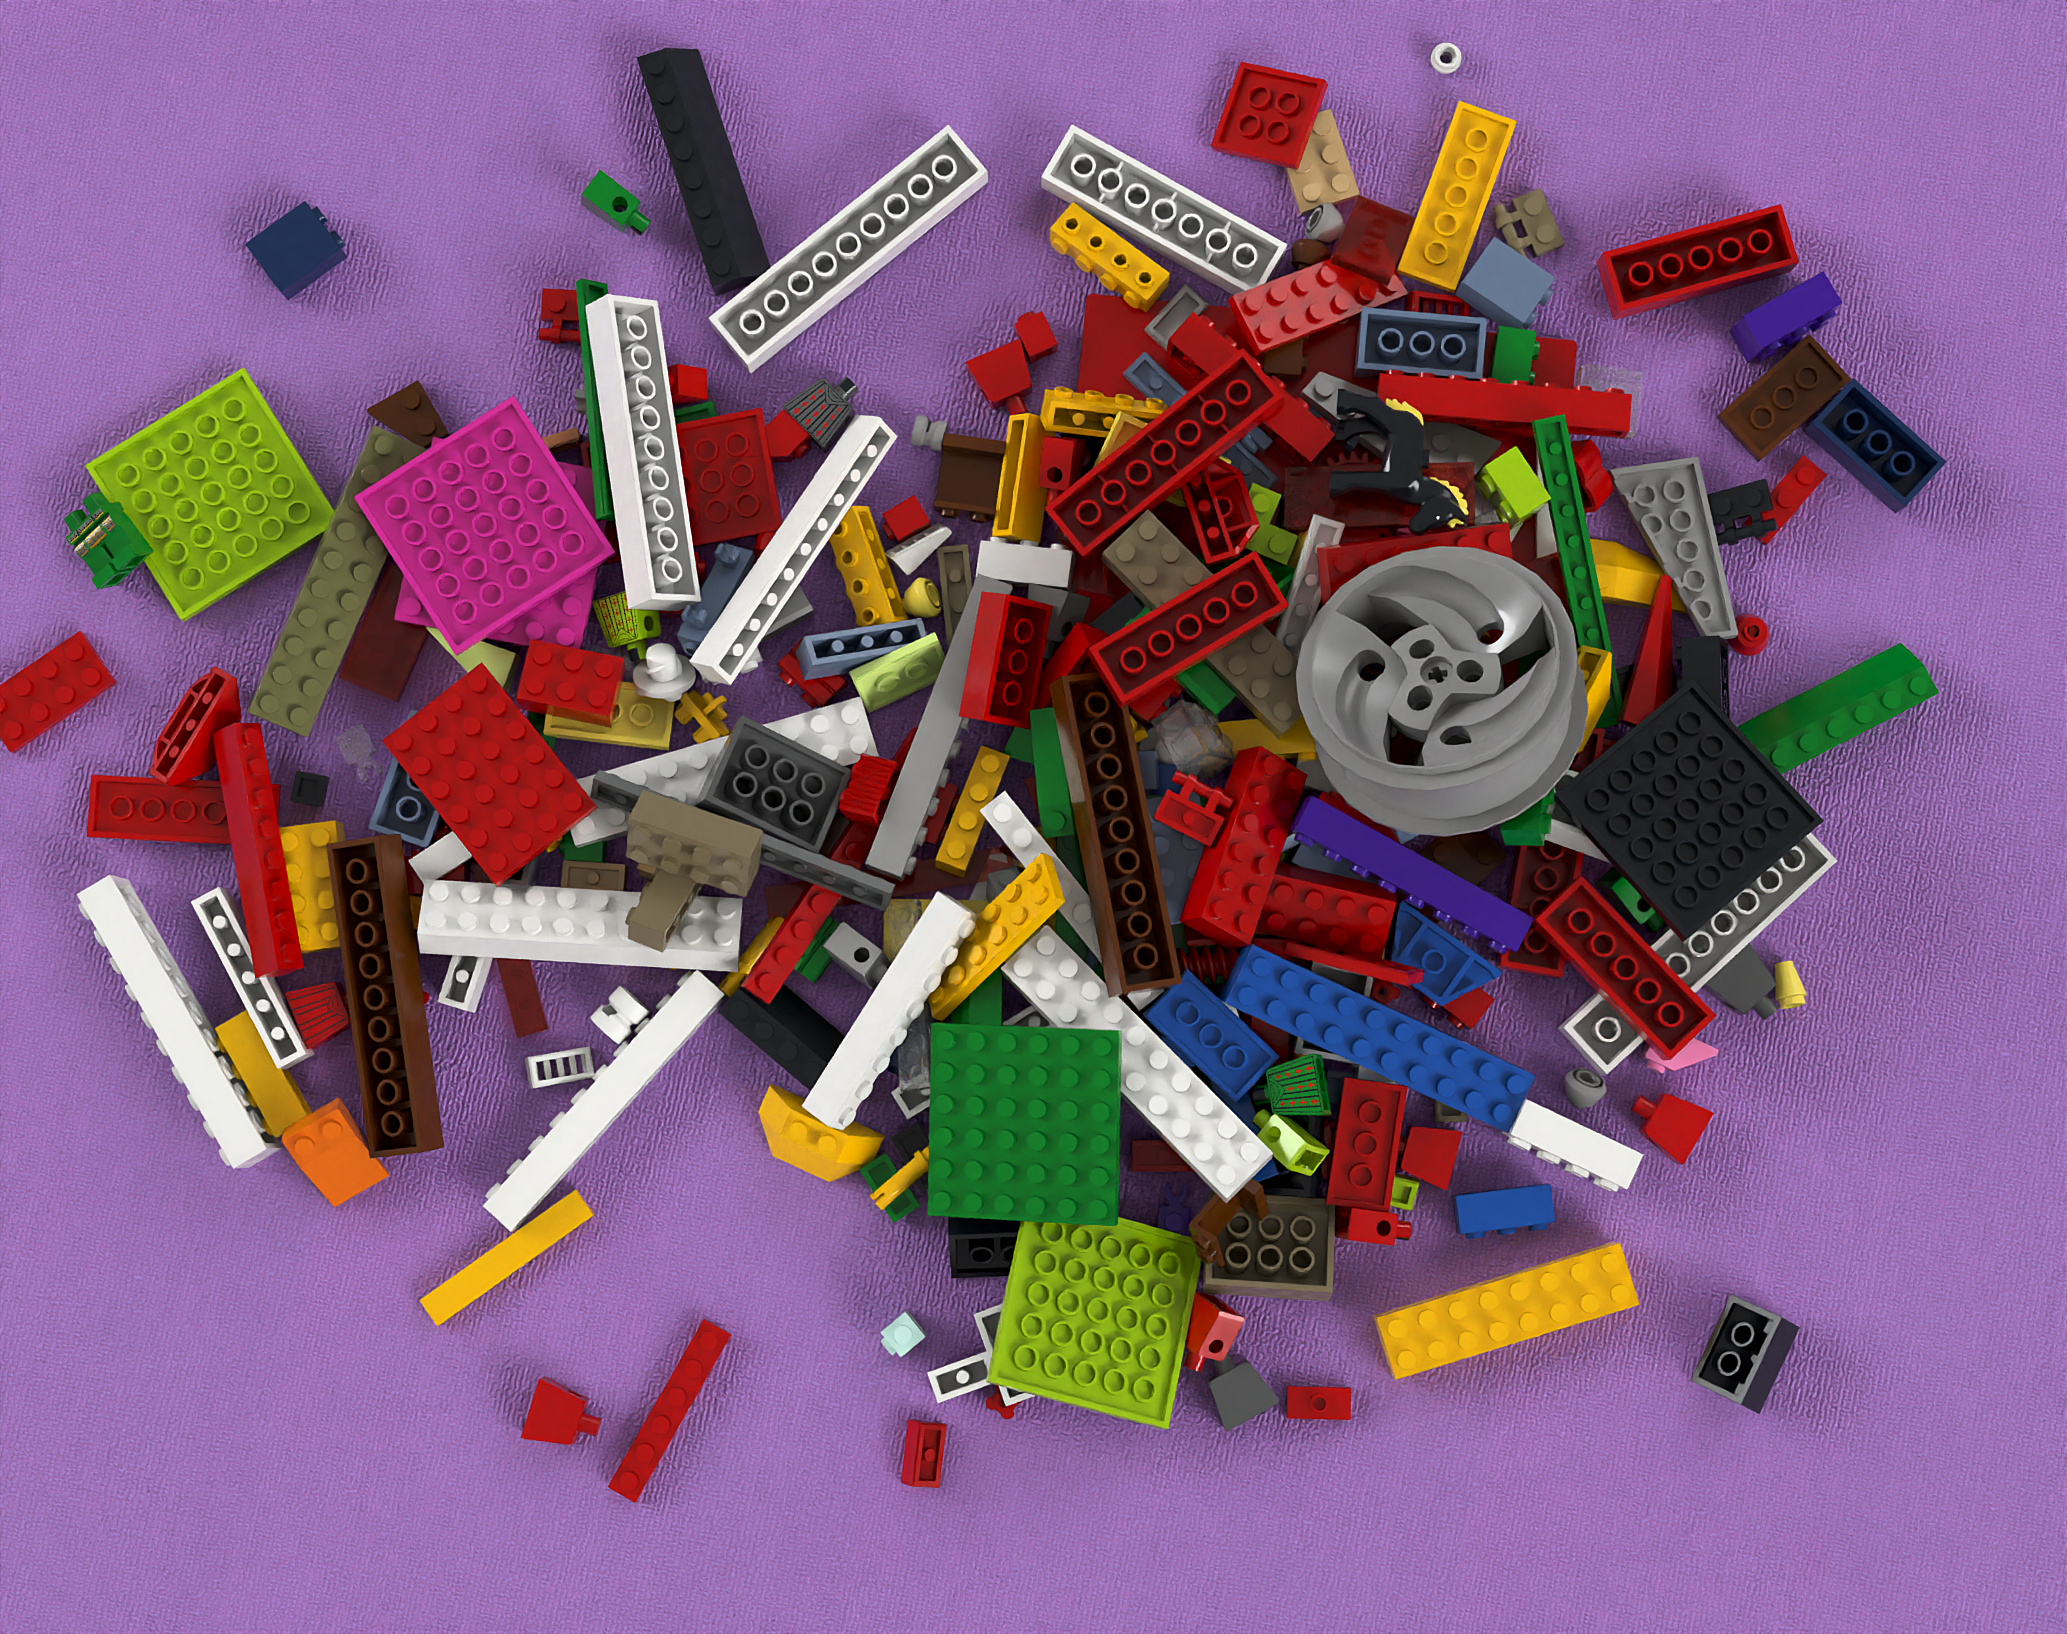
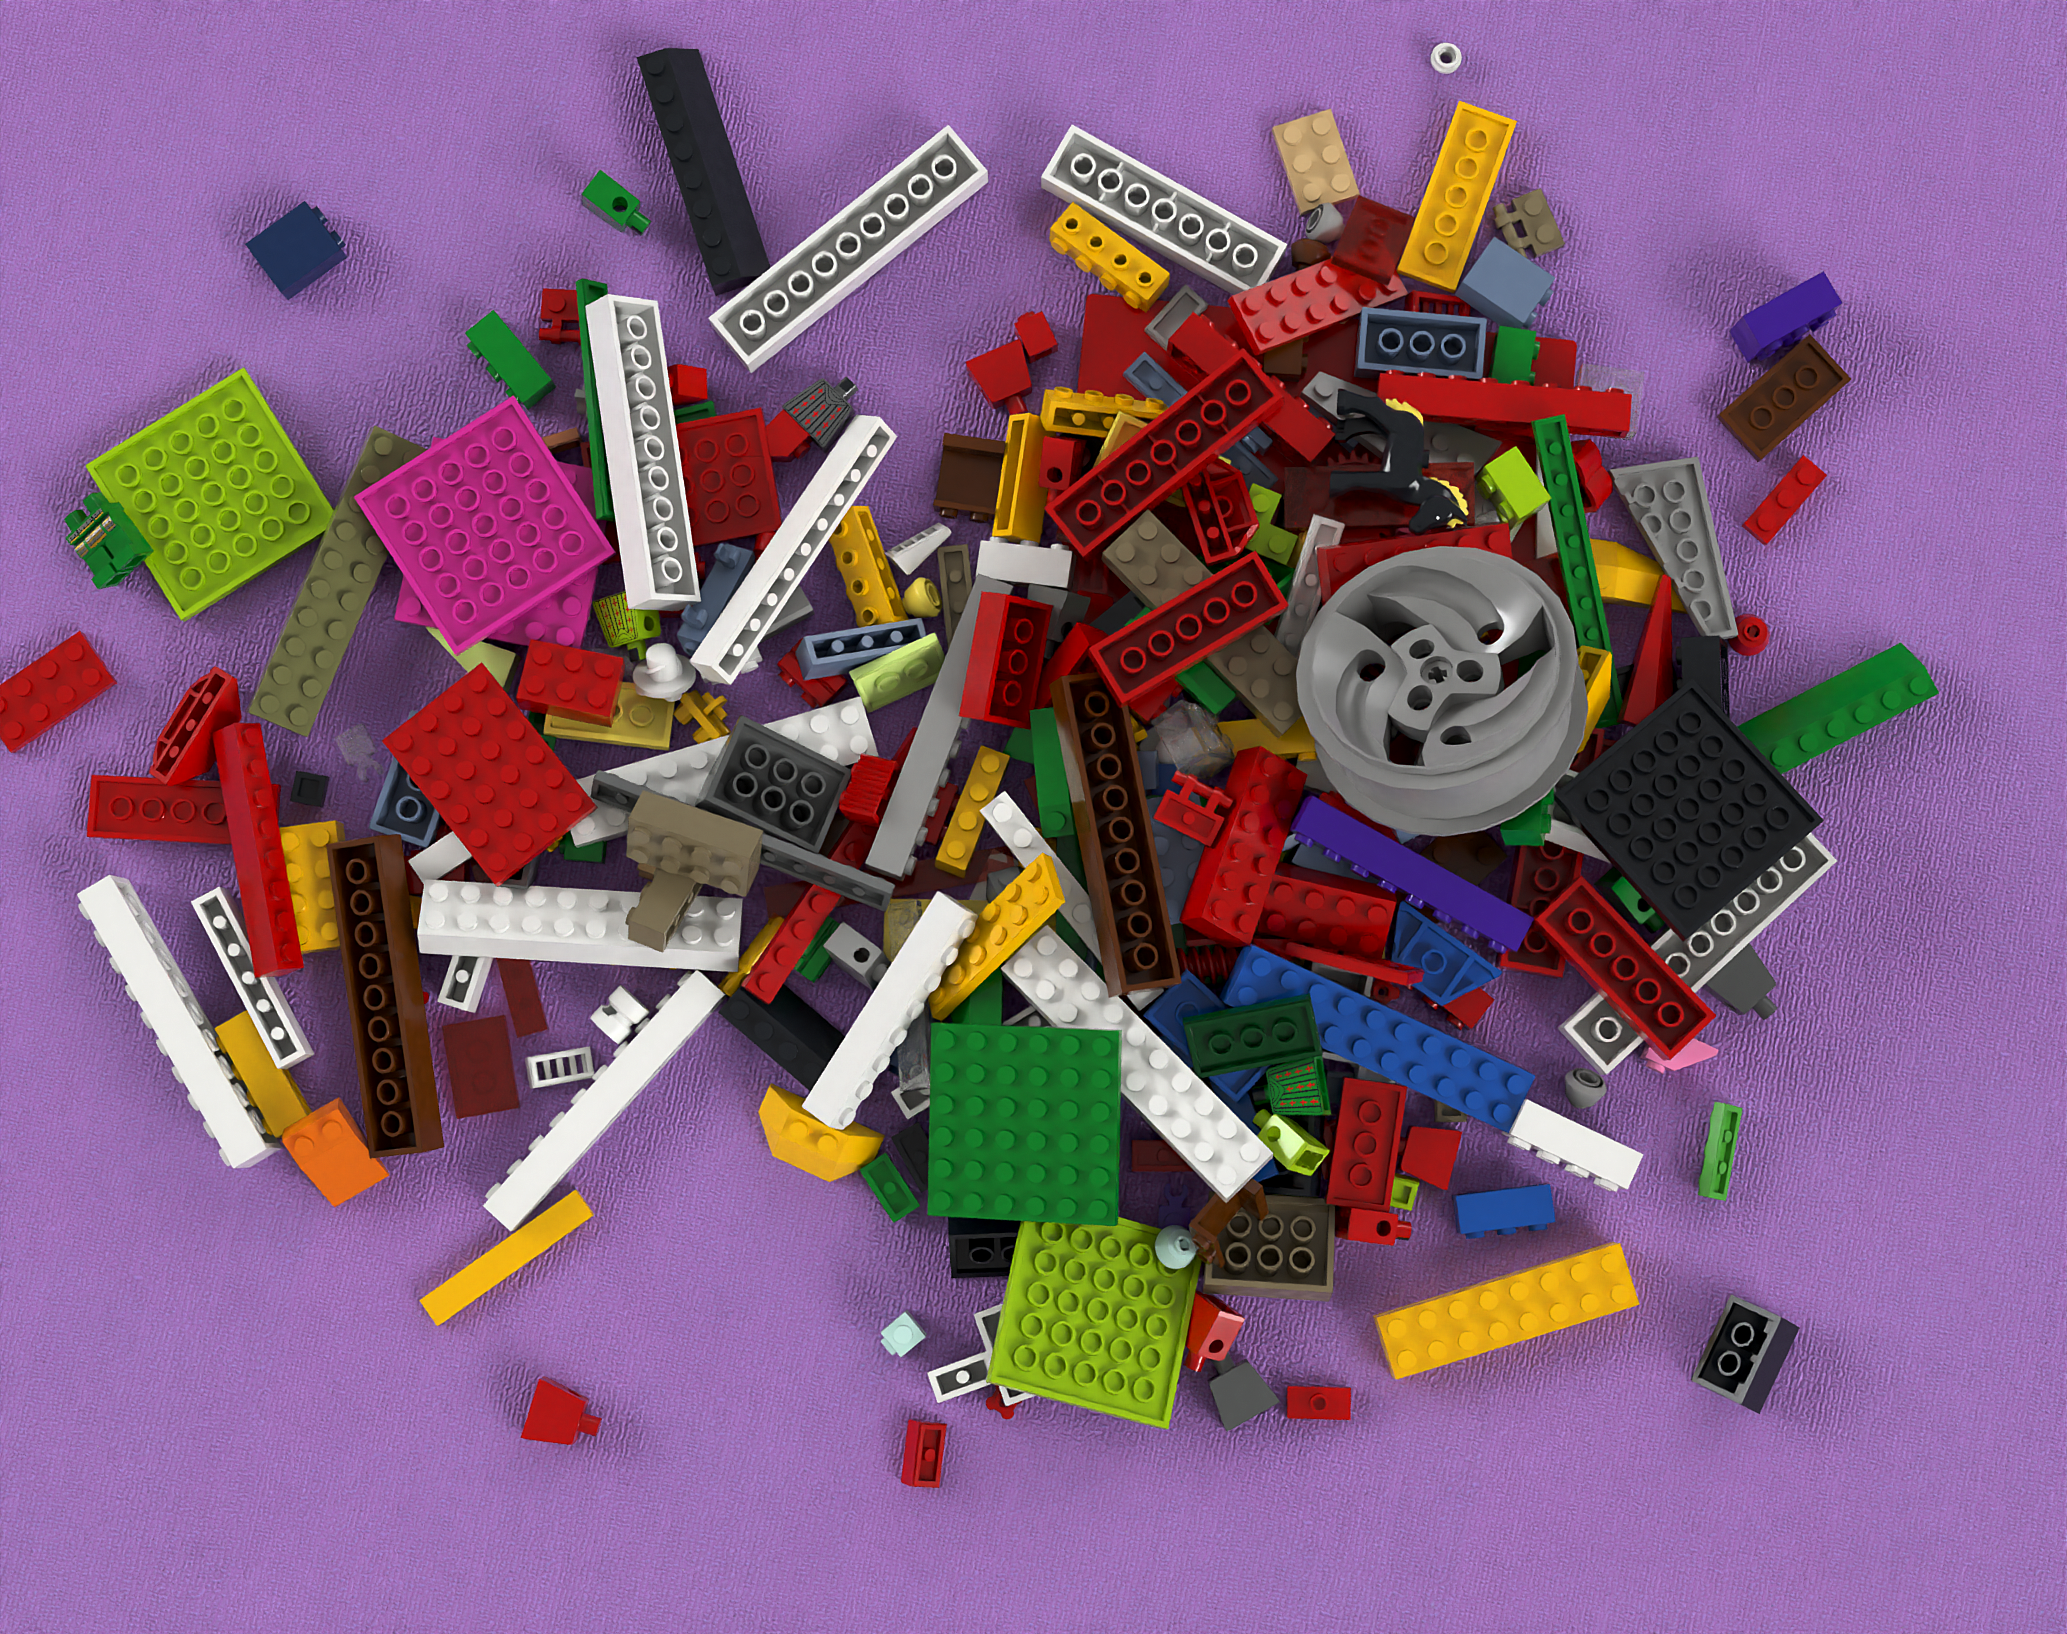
red torso [285,982,351,1050] -> none
clear red plate [339,564,429,703] -> none
reddish brown wing [366,380,450,449] -> none
tan plate [561,860,627,891] -> none
red plate [608,1319,732,1503] -> none
yellow pin [869,1145,929,1211] -> none
red brick [881,495,931,544] -> none
light grey wheel [911,415,948,452] -> none
red plate [1211,62,1328,170] -> none
red brick [1596,204,1799,320] -> none
red torso [1631,1093,1714,1165] -> none
black plate [1707,479,1778,546] -> none
light yellow cone [1774,961,1807,1009] -> none
dark blue brick [1803,378,1947,514] -> none
none -> clear red tile [442,1015,520,1119]
none -> green brick [465,310,556,410]
none -> light aqua cone [1155,1225,1196,1269]
none -> dark green tile [1183,993,1323,1079]
none -> bright green plate [1698,1102,1742,1201]

